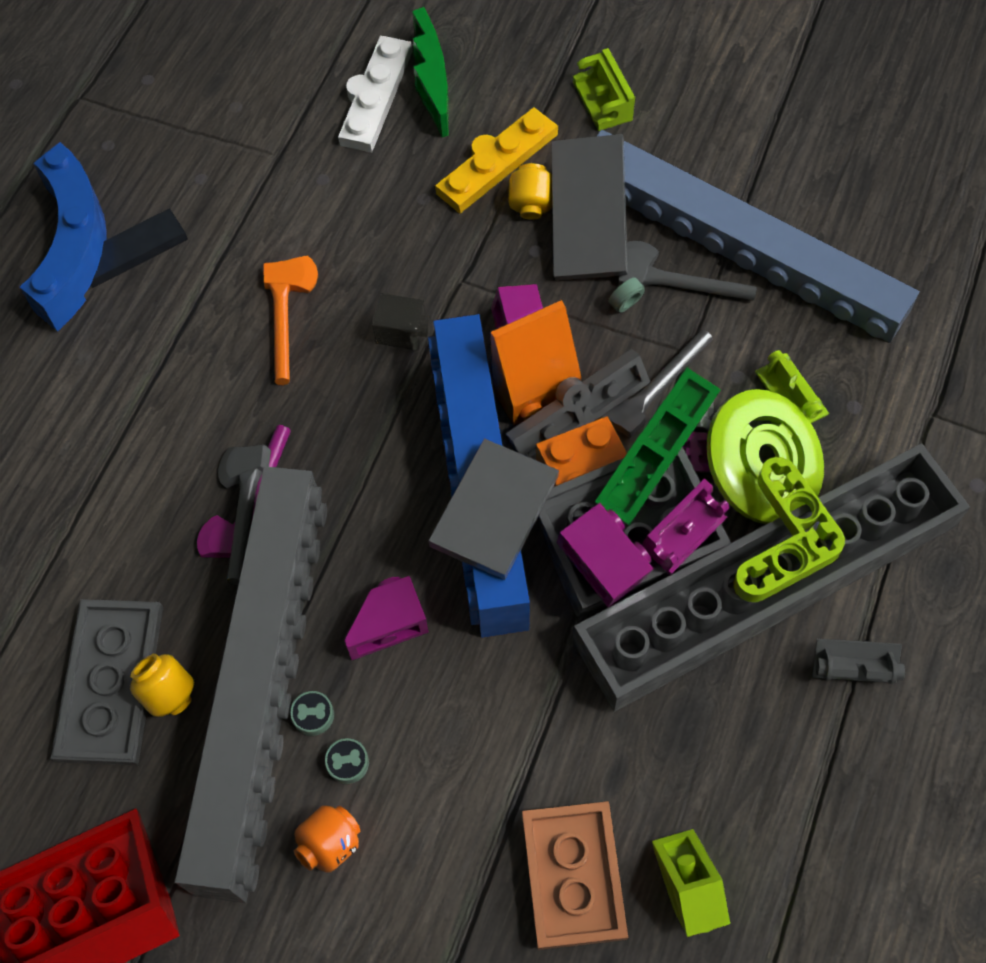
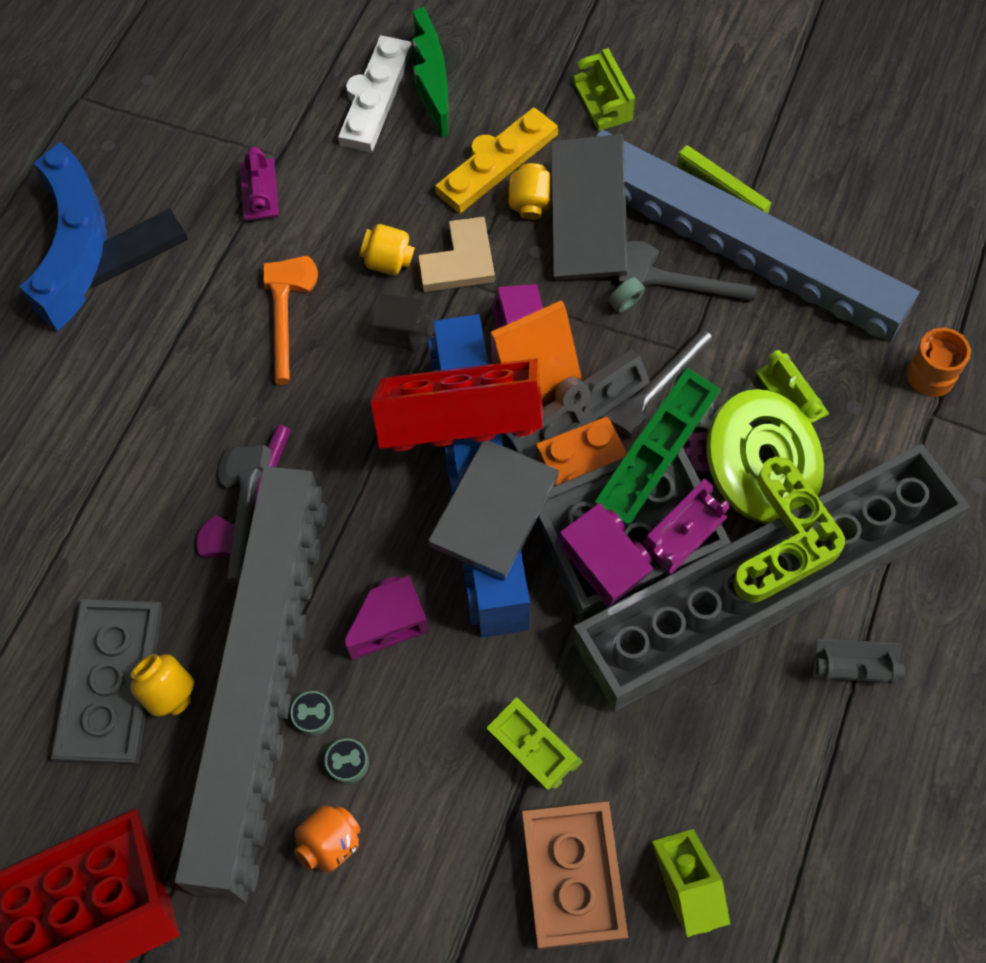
none -> magenta hinge [240,147,279,221]
none -> yellow head [359,224,415,276]
none -> red slope [371,358,543,451]
none -> tan tile [419,217,495,292]
none -> lime hinge [487,697,583,790]
none -> lime tile [677,145,771,214]
none -> orange wheel [906,328,971,397]

